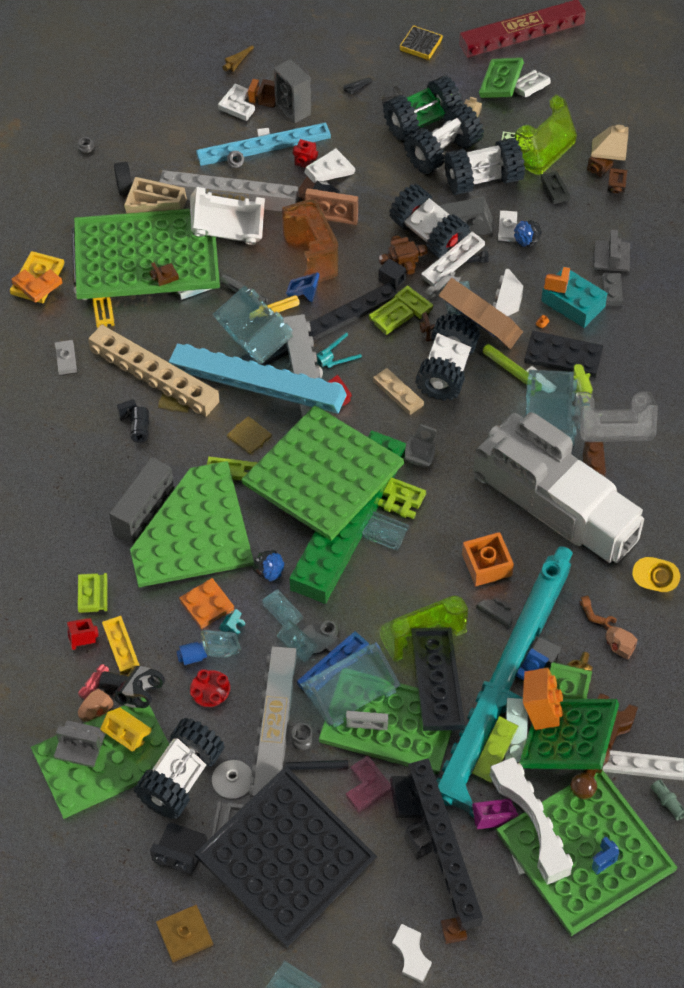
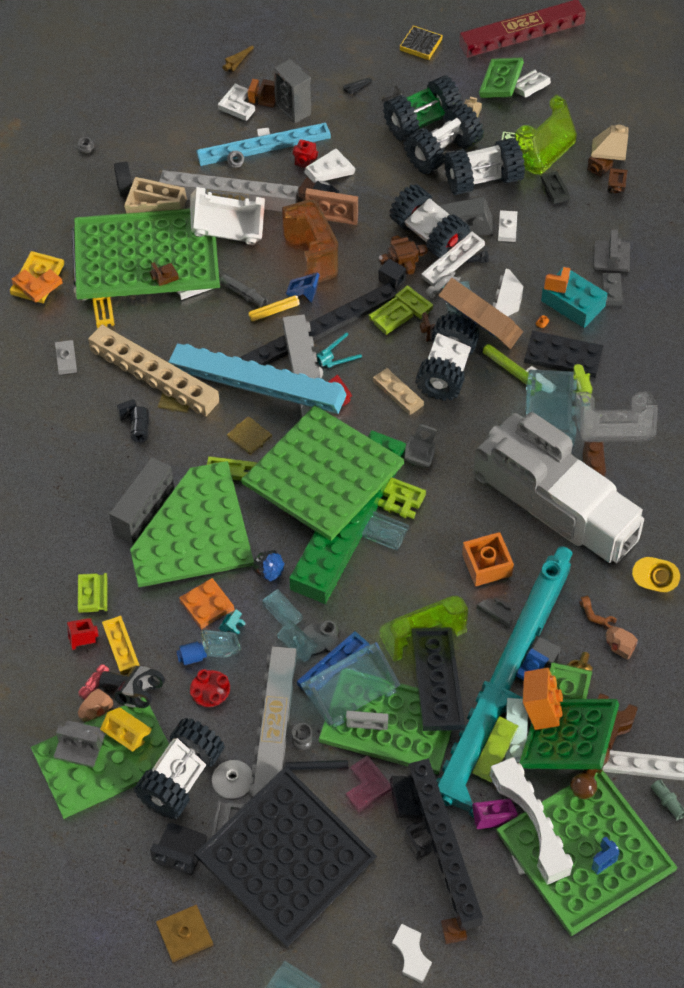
clear light blue windscreen [212,286,293,365] -> none
blue piece [514,220,542,248] -> none

